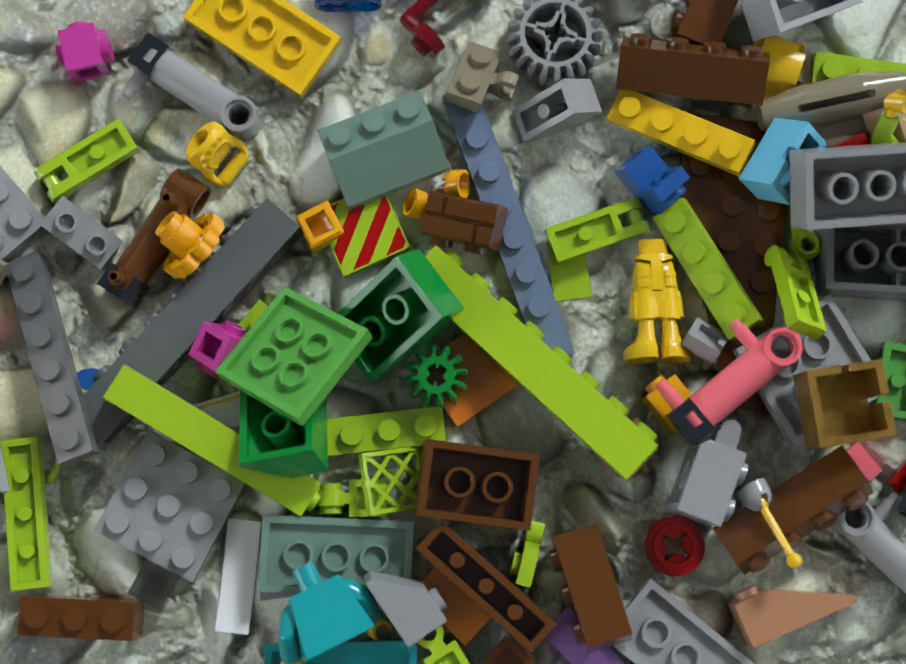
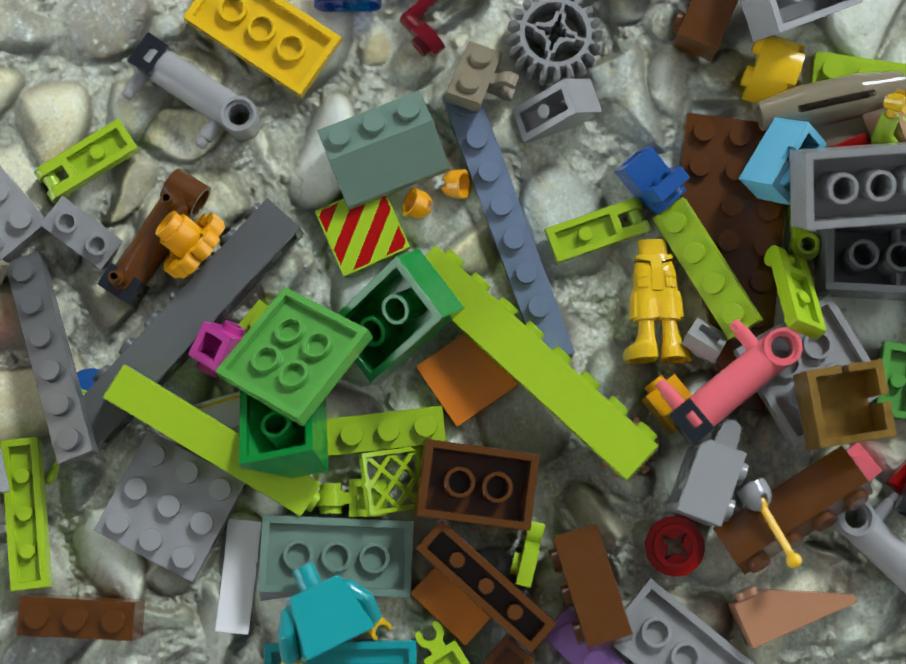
dark pink brick [55,21,115,83] -> none
clear smoke plate [128,559,181,611] -> none
yellow piece [185,121,249,187] -> none
light orange slope [295,200,345,254] -> none
light grey slope [364,571,447,647] -> none
green gear [405,345,468,409] -> none
reddish brown brick [421,191,508,256] -> none
lime sticker [546,241,592,302] -> none
yellow plate [606,89,756,177] -> none
reddish brown brick [616,33,770,106] -> none

